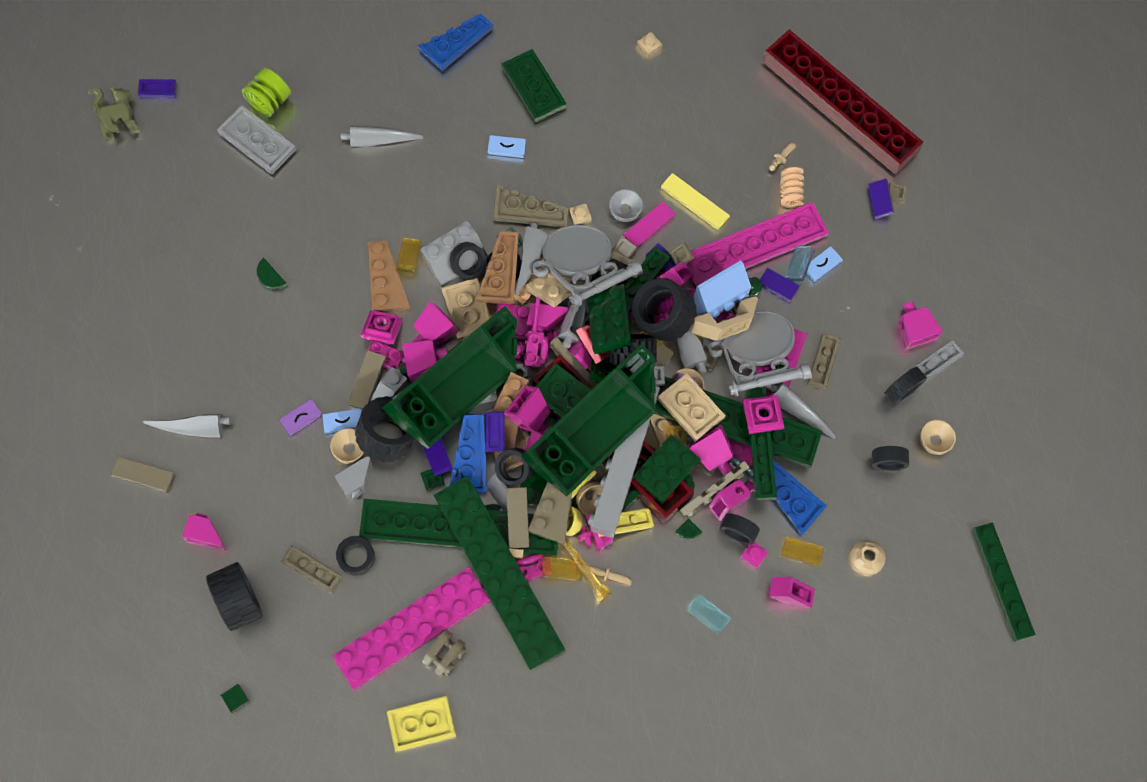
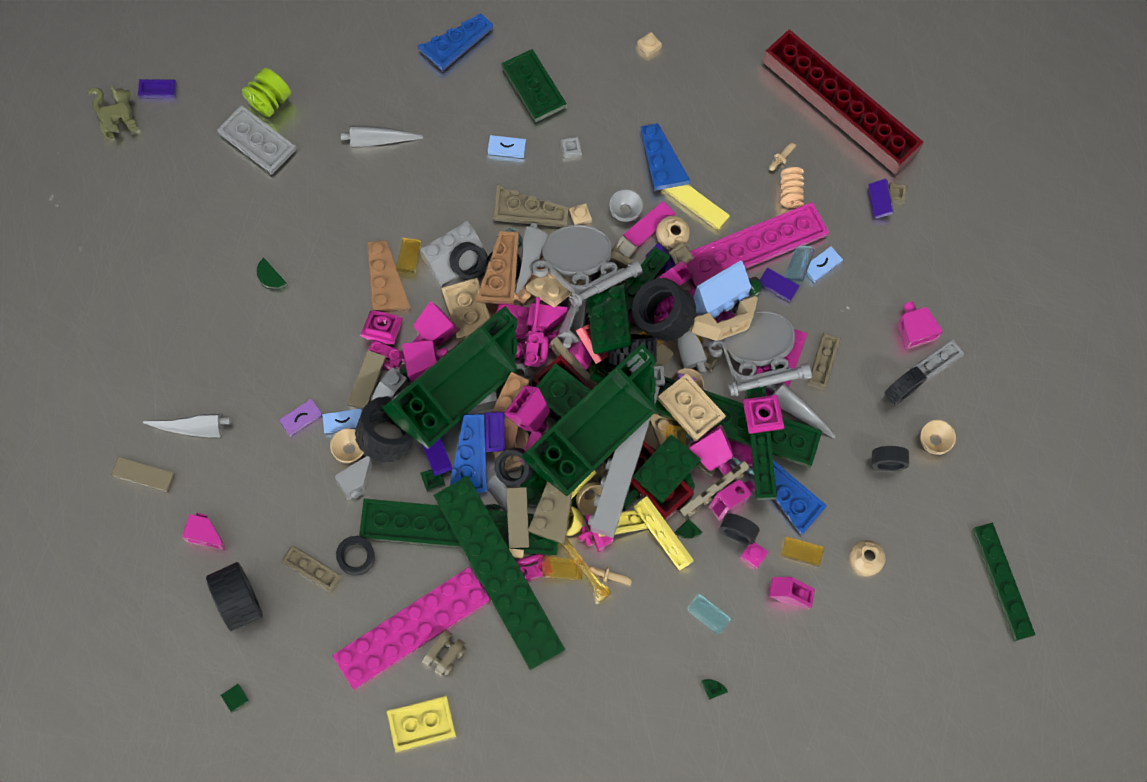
none -> light grey tile [560,137,582,158]
none -> light yellow tile [633,496,694,570]
none -> blue wing [641,123,691,191]
none -> tan piece [656,216,689,250]
none -> dark green tile [701,679,728,700]

